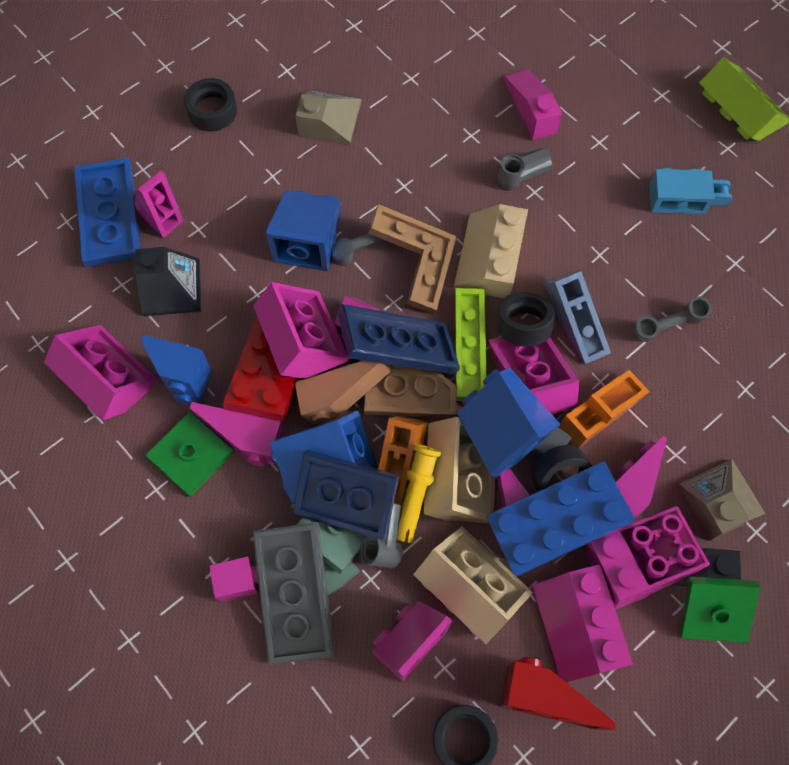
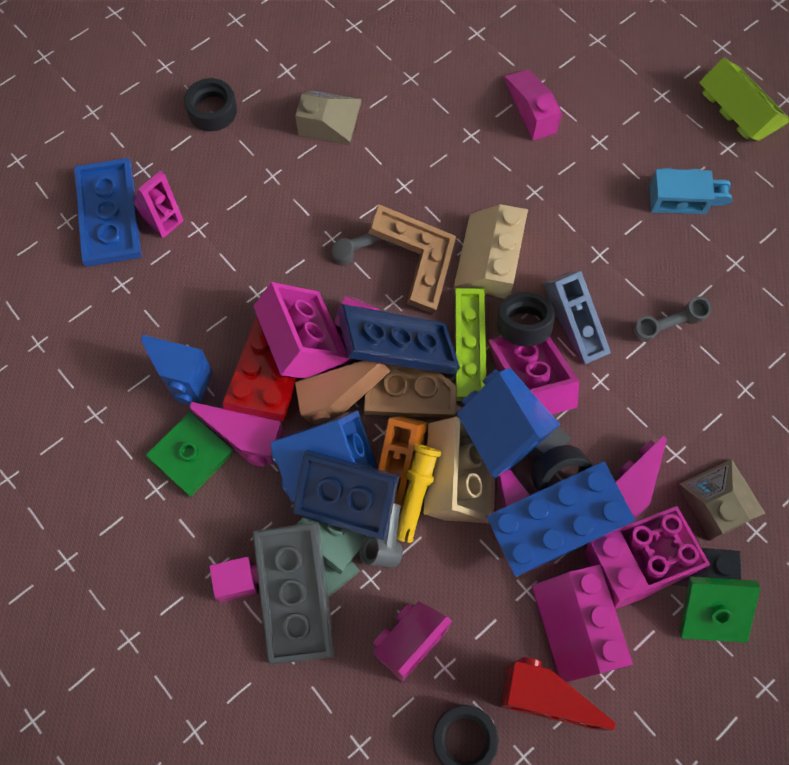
dark pink slope [44,325,158,421] -> none
black slope [135,247,201,316] -> none
blue slope [266,190,342,271] -> none
tan slope [413,526,533,645] -> none
dark grey piece [497,147,553,191] -> none
orange slope [558,370,650,448] -> none

